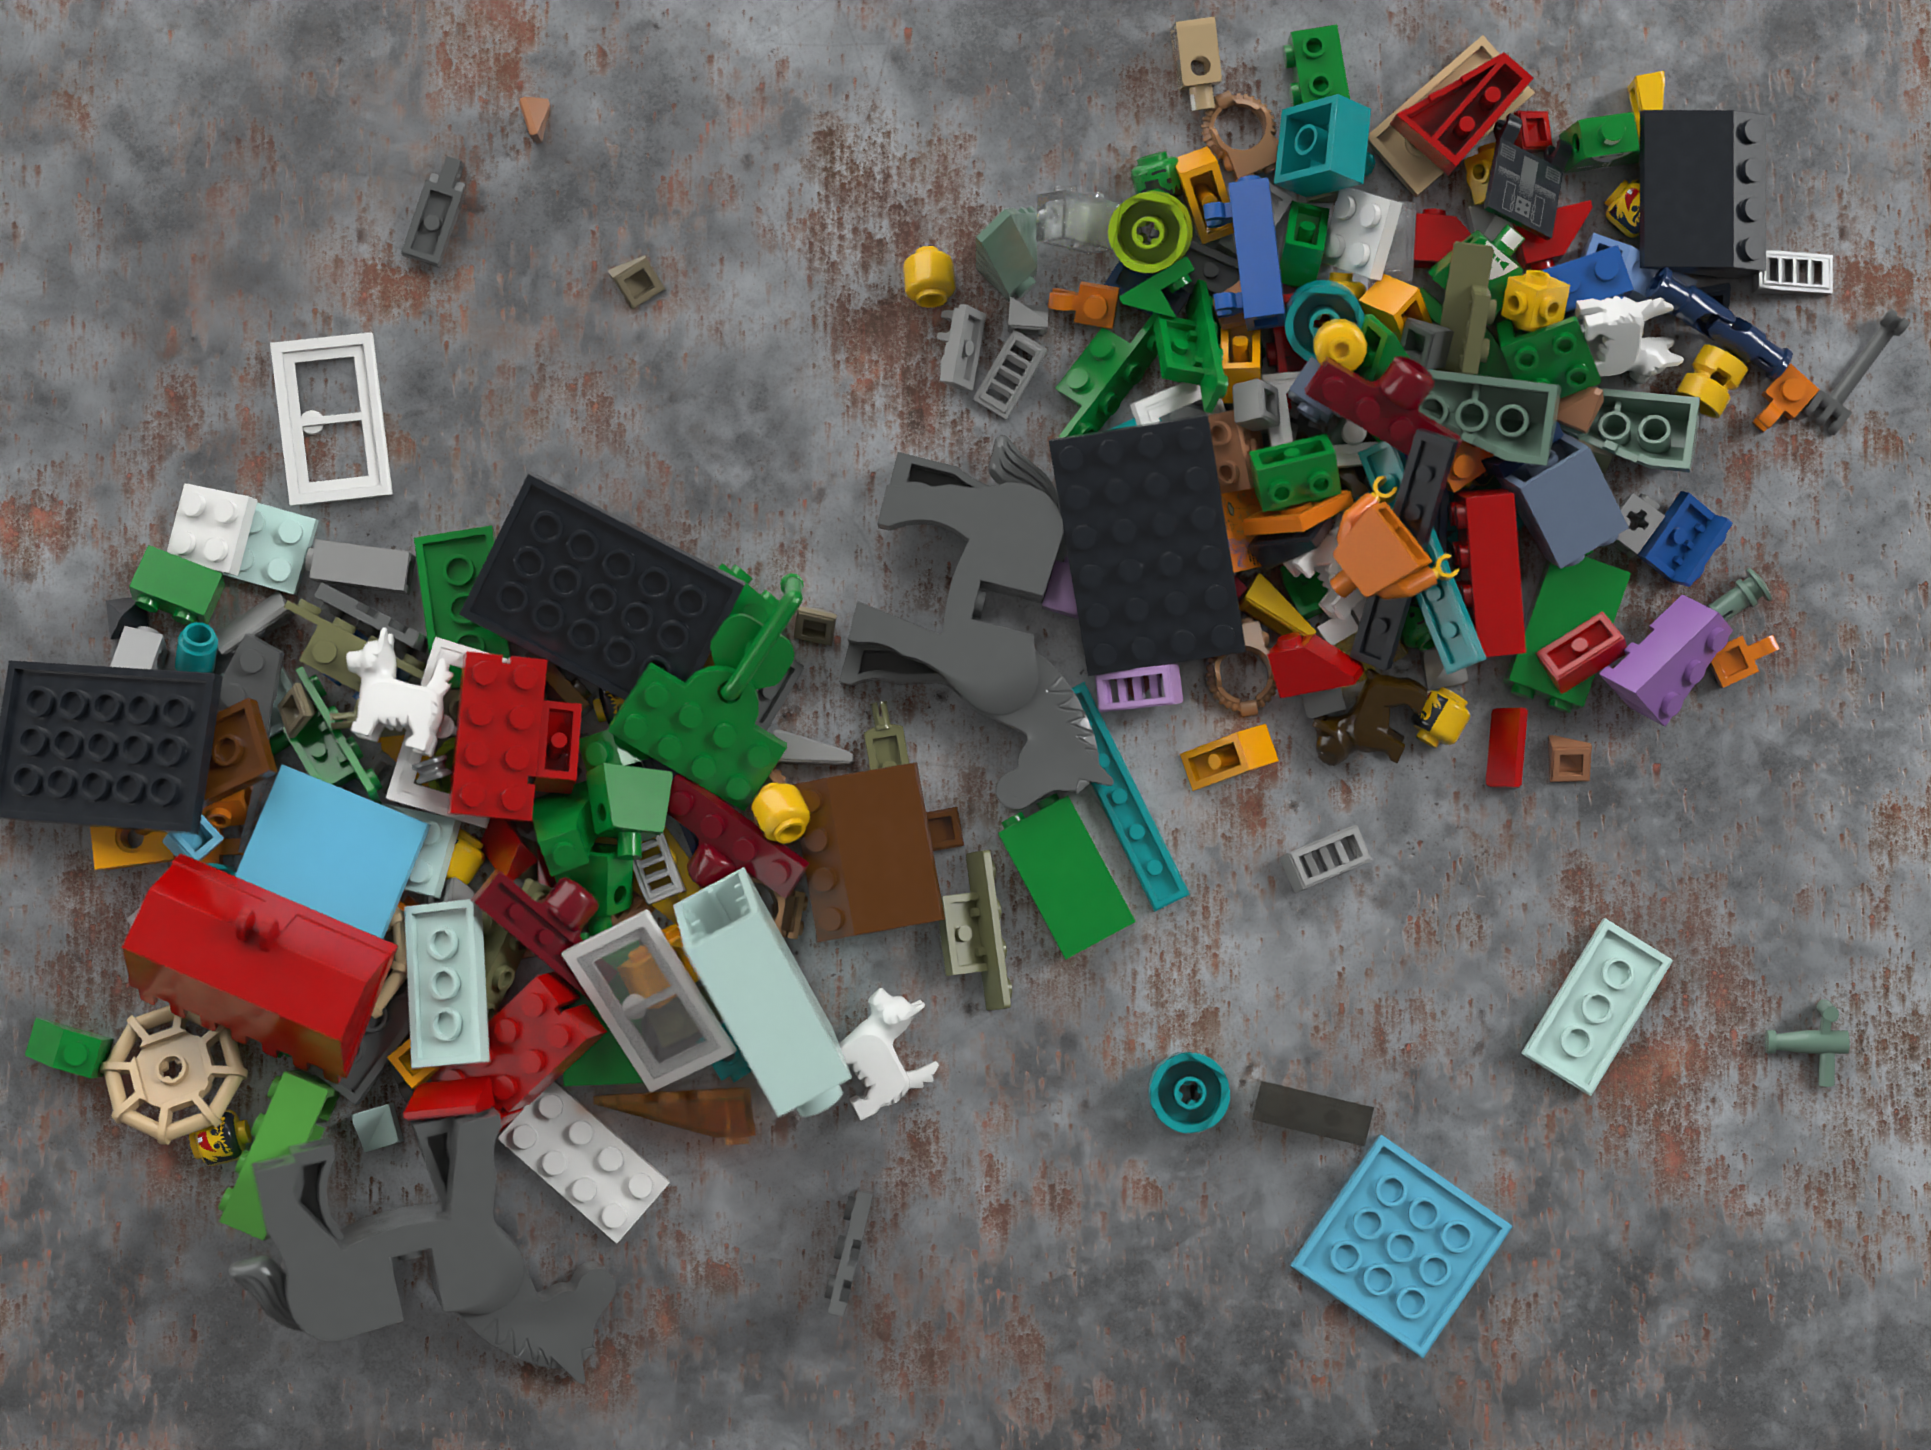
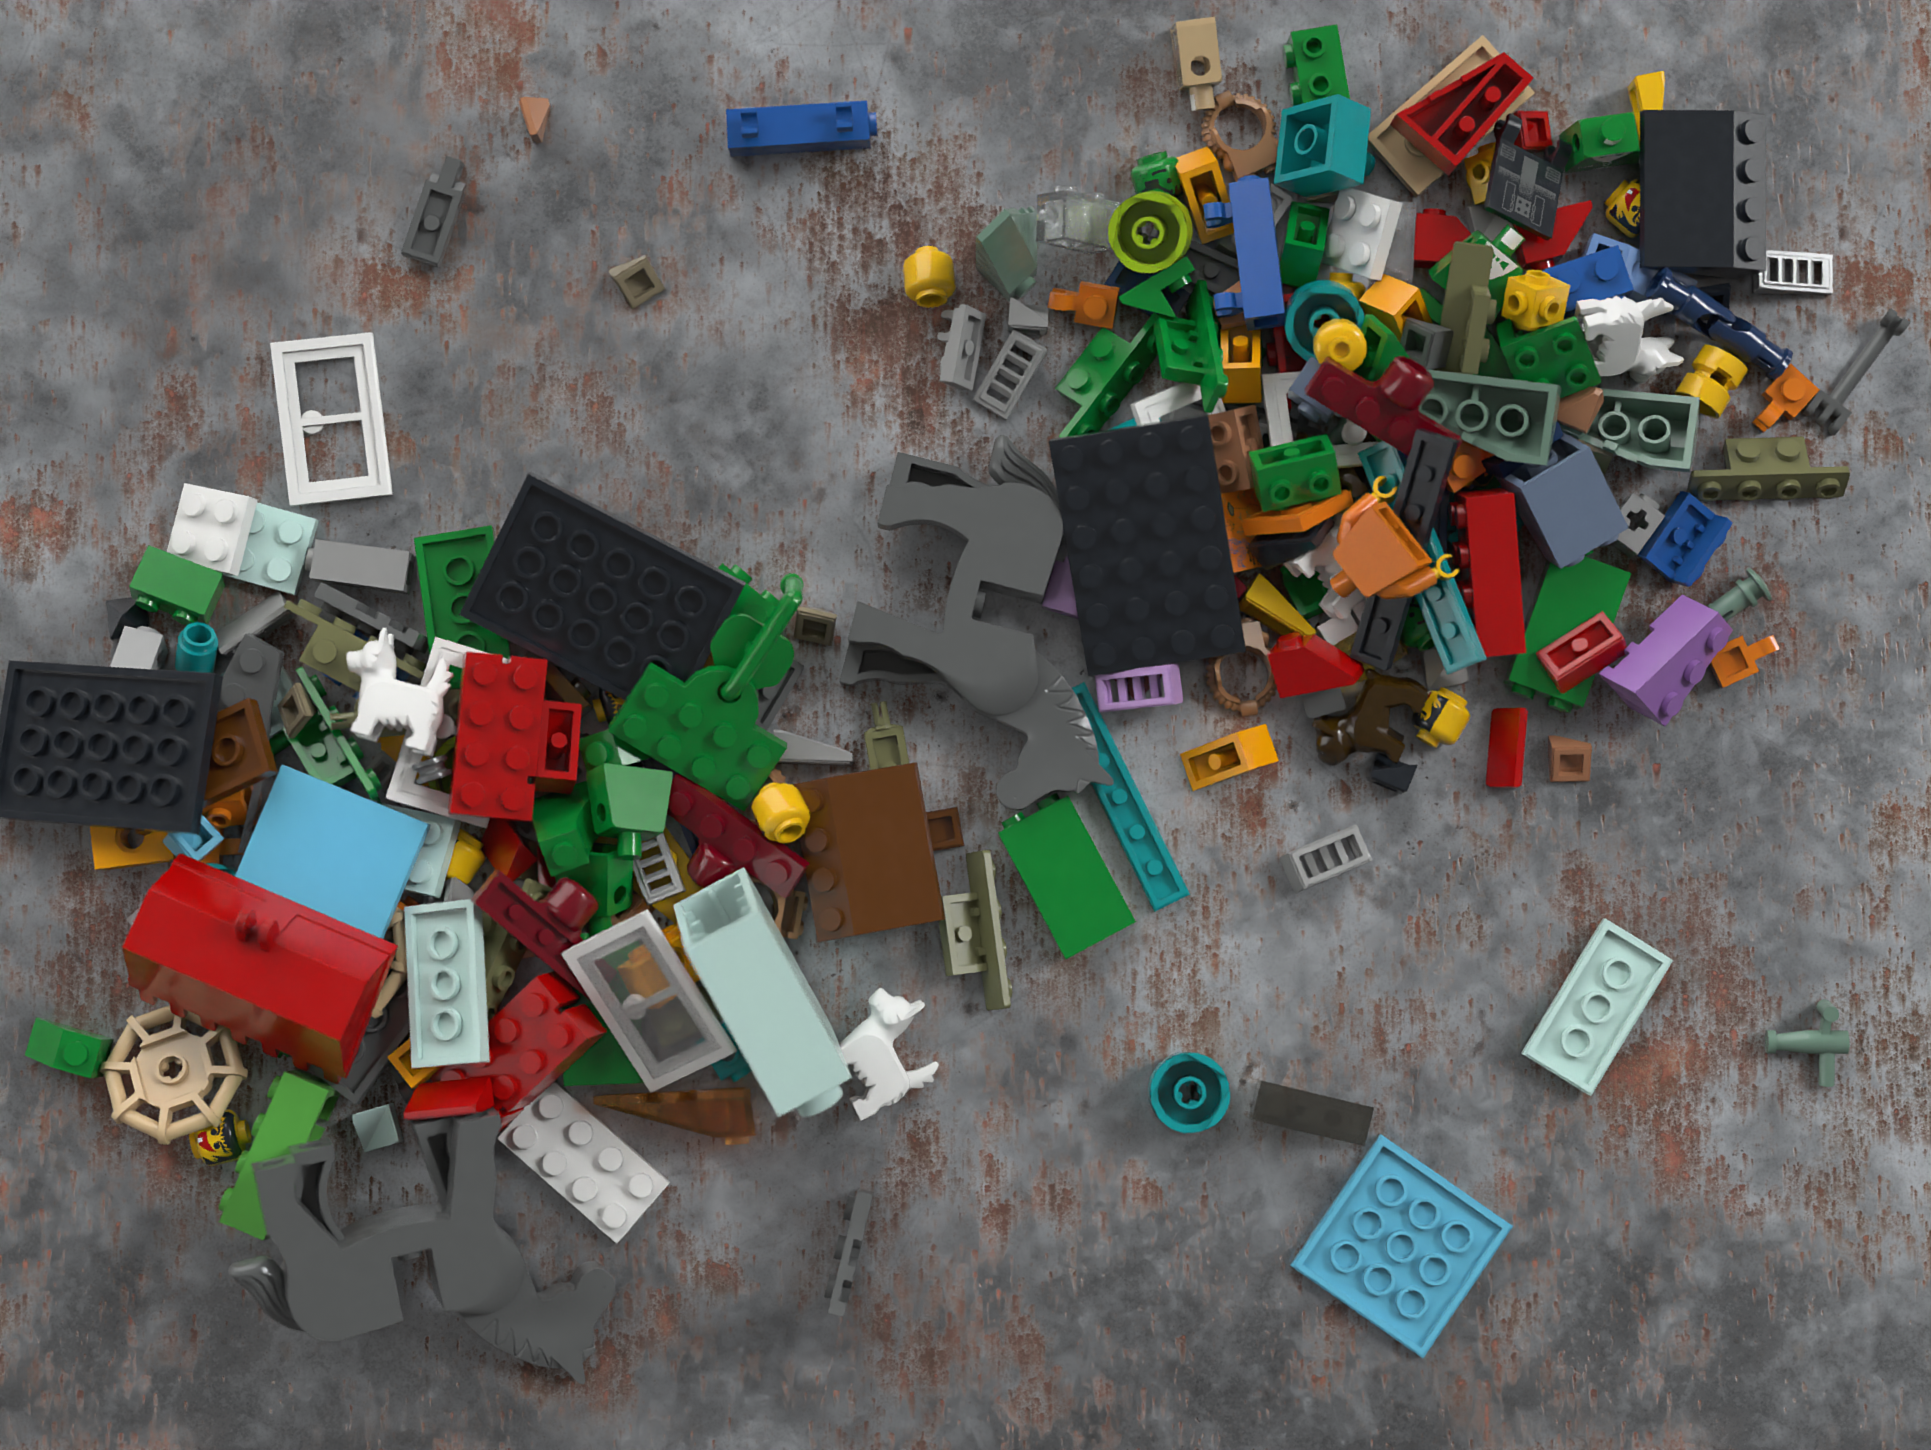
light grey slope [1232,379,1280,431] -> none
none -> blue brick [726,100,878,157]
none -> black slope [1366,753,1418,794]
none -> olive bracket [1686,437,1850,502]

